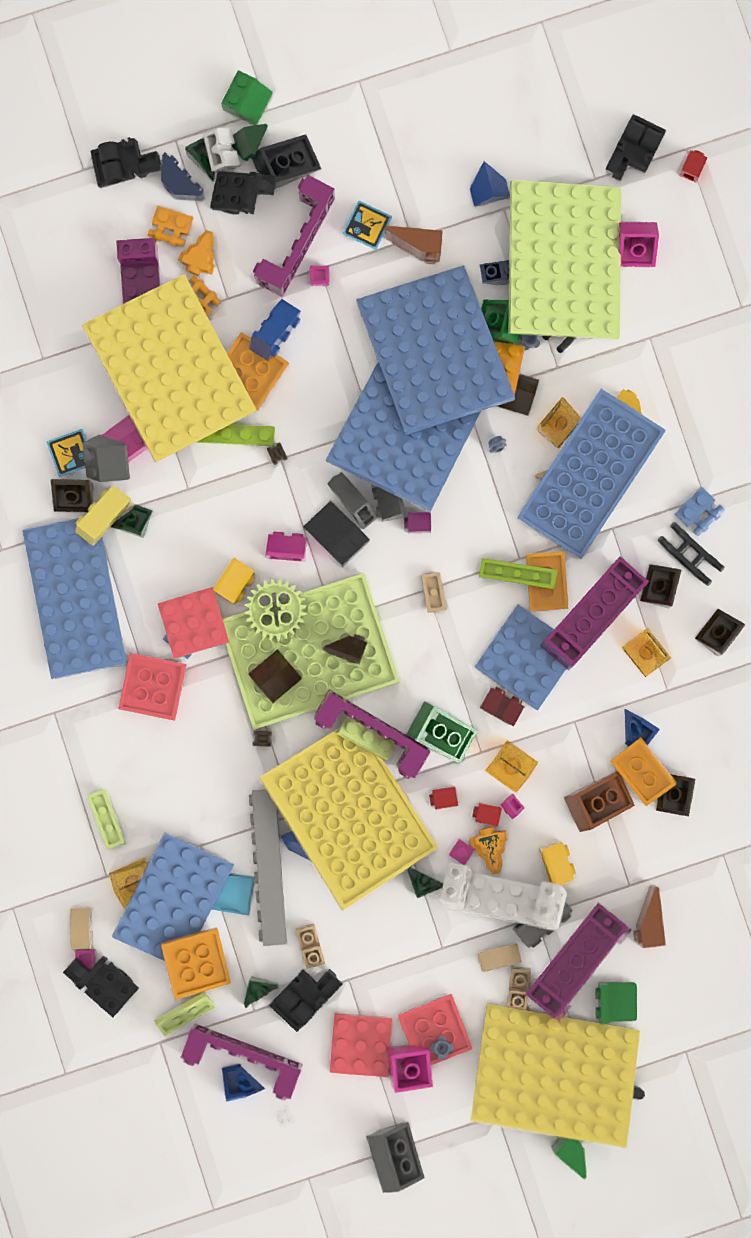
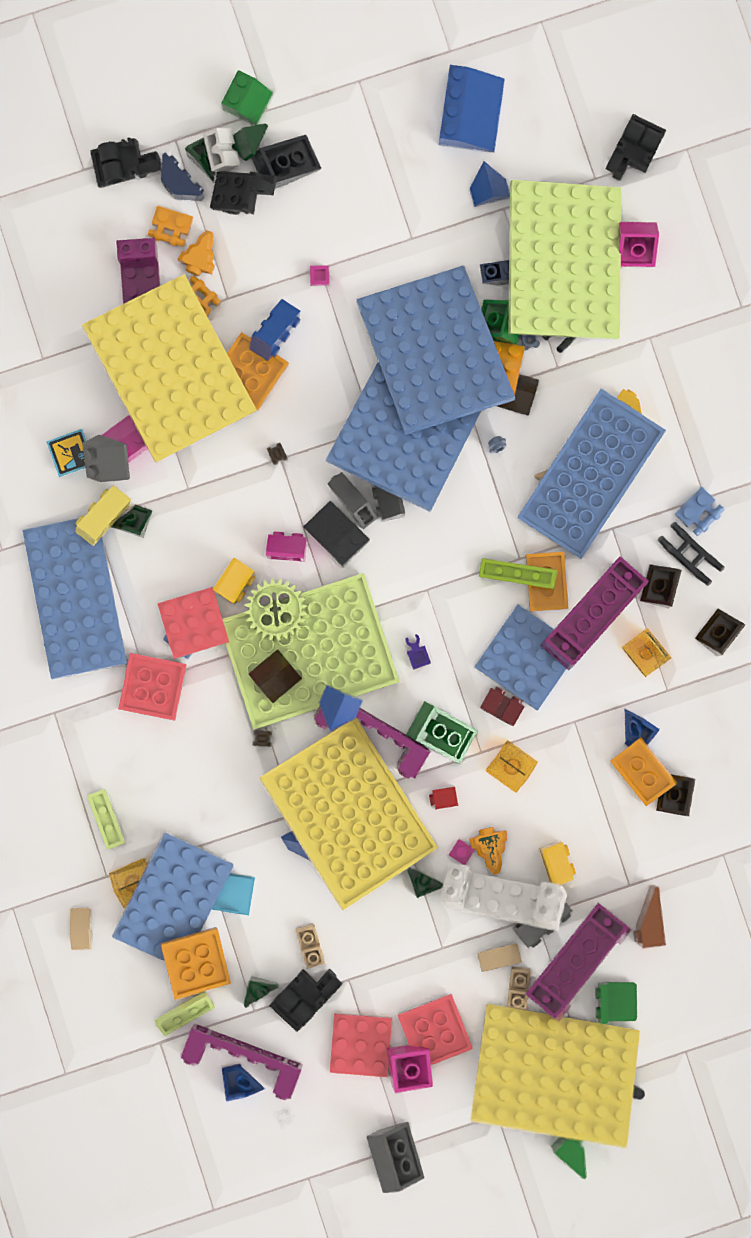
dark brown slope [50,479,93,512] -> none
black plate [62,956,139,1018] -> none
dark pink plate [75,949,96,969] -> none
lime plate [198,425,275,447] -> none
light grey brick [249,789,287,946] -> none
magenta plate [253,174,335,297] -> none
dark brown slope [323,634,368,665] -> none
yellowish green plate [336,716,395,760] -> none
piece [342,200,393,250] -> none
dark orange slope [385,226,443,264] -> none
magenta brick [404,512,431,534] -> none
tan plate [421,572,447,613] -> none
sand blue plate [430,1036,454,1060] -> none
red brick [472,803,502,827] -> none
dark pink plate [500,793,525,820] -> none
clear yellow slope [536,397,581,448] -> none
dark orange slope [564,771,635,832] -> none
red brick [679,150,708,183] -> none
none -> blue slope [319,685,363,731]
none -> dark purple plate [405,634,431,670]
none -> blue slope [439,64,505,153]

